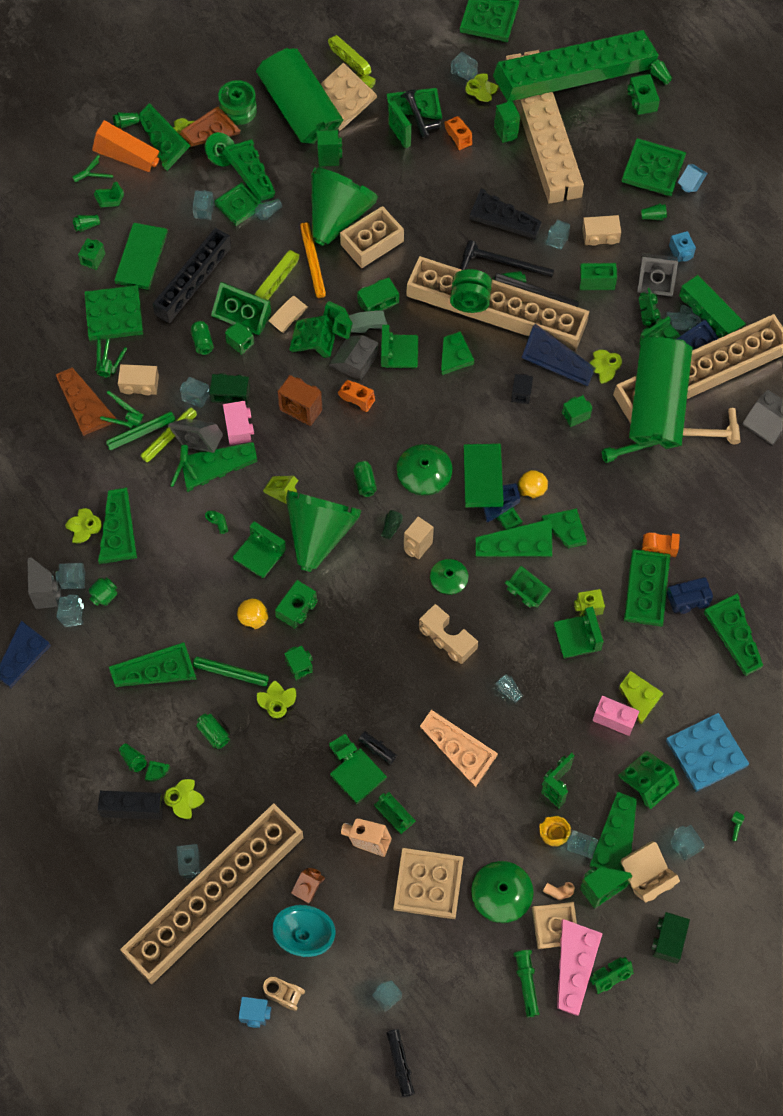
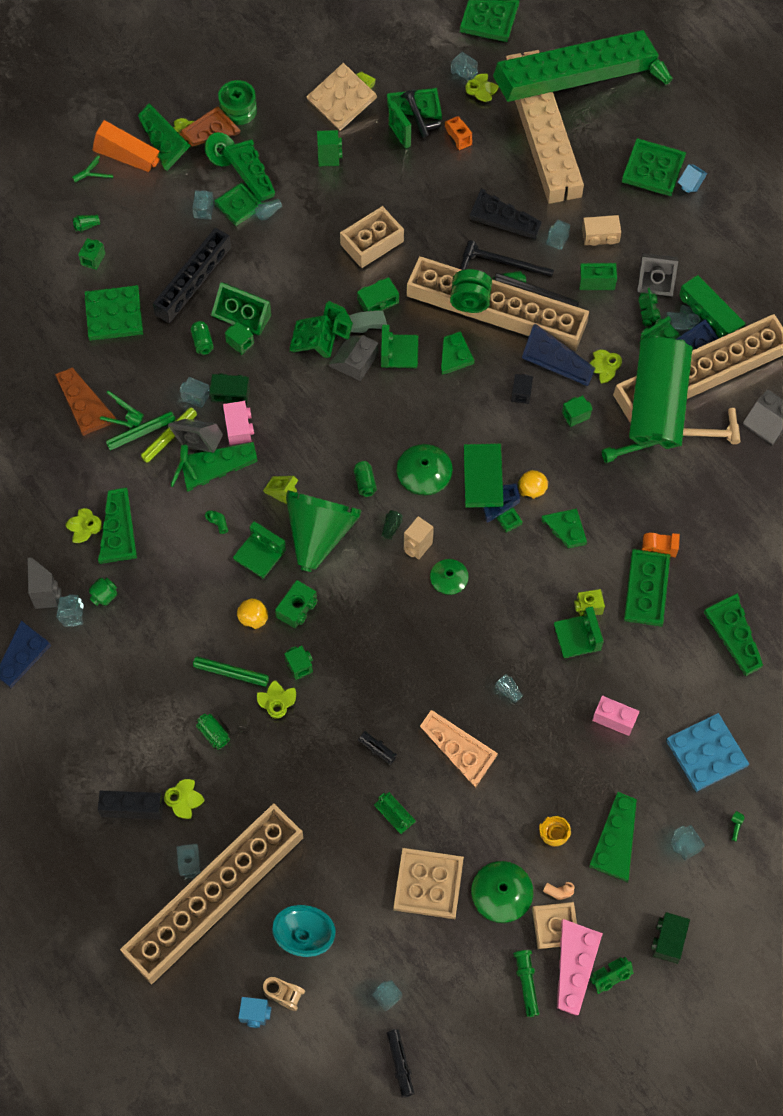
clear light blue brick [56,563,85,589] -> none
green bracket [94,182,124,207] -> none
green plant [95,339,127,377] -> none
green wing [109,642,196,687] -> none
green cone [113,112,139,129] -> none
green tile [114,222,168,290] -> none
tan brick [118,364,159,395] -> none
green cone [119,743,147,772] -> none
green tile [145,761,170,782] -> none
lime beam [255,250,299,300] -> none
green cylinder [256,48,344,144] -> none
tan slope [269,296,307,333] -> none
dark orange brick [278,375,322,426] -> none
dark orange bracket [291,868,325,903] -> none
light orange axle [300,222,326,298] -> none
green cone [311,167,378,246] -> none
lime beam [328,35,372,77] -> none
green bracket [329,734,357,762] -> none
green tile [330,748,387,804] -> none
orange leg [338,380,375,412] -> none
light nougat torso [341,818,392,857] -> none
tan arch [419,604,478,664] -> none
green wing [475,519,552,558] -> none
green brick [494,101,520,143] -> none
green bracket [505,566,552,608] -> none
green bracket [541,753,575,809] -> none
clear light blue brick [567,830,598,859] -> none
green slope [580,867,633,909] -> none
green bracket [618,751,679,810] -> none
lime wing [619,671,663,724] -> none
tan bracket [621,841,680,903] -> none
green brick [627,74,660,115] -> none
green cone [641,203,667,221] -> none
dark blue brick [667,577,713,614] -> none
dark azure brick [669,231,696,262] -> none

